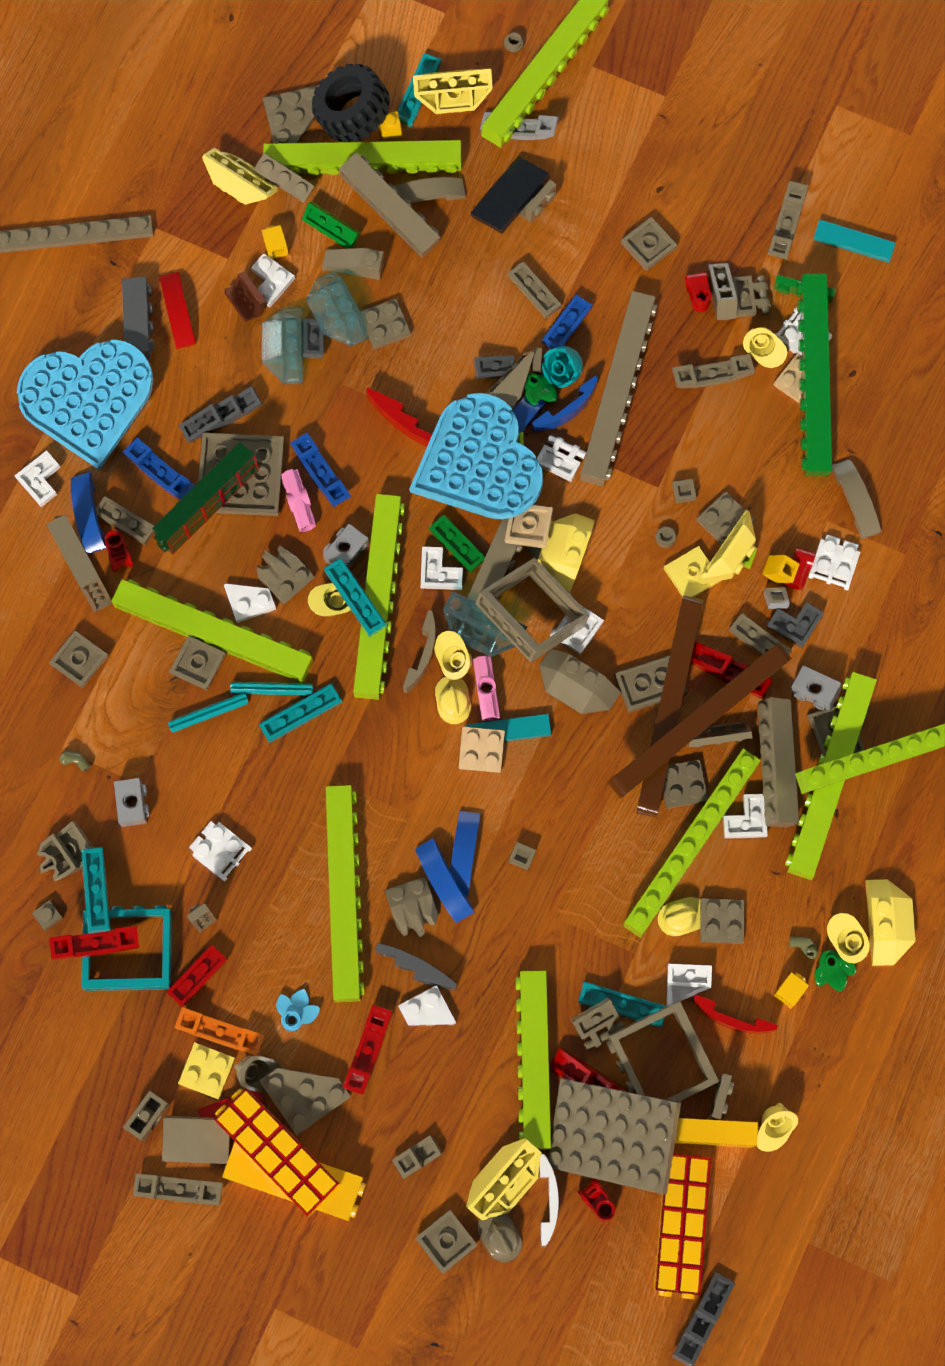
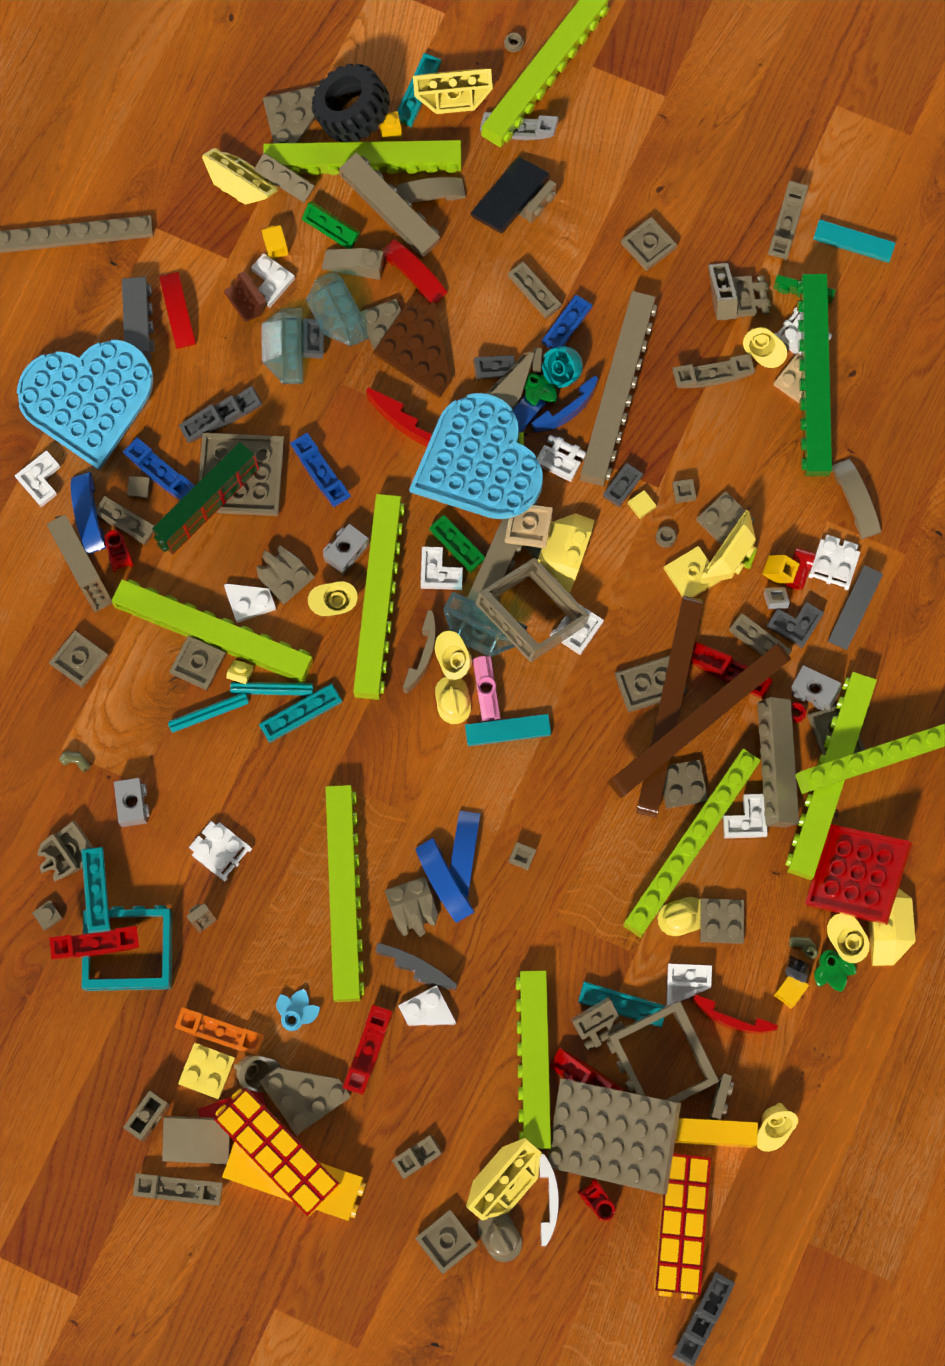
red plate [166,945,228,1007] -> none
bright pink piece [281,469,316,532] -> none
teal tile [324,558,387,637] -> none
tan plate [458,727,505,773] -> none
dark tan wedge [539,649,621,714] -> none
red piece [685,271,712,312] -> none
dark tan plate [688,721,752,747] -> none
none -> dark tan tile [127,476,150,499]
none -> light yellow plate [226,659,254,684]
none -> reddish brown wing [373,302,452,398]
none -> red slope [380,239,447,304]
none -> dark grey plate [603,463,643,508]
none -> light yellow tile [627,490,657,519]
none -> black plate [785,955,810,983]
none -> red plate [791,702,806,723]
none -> red plate [805,824,912,925]
none -> dark grey slope [828,565,883,650]

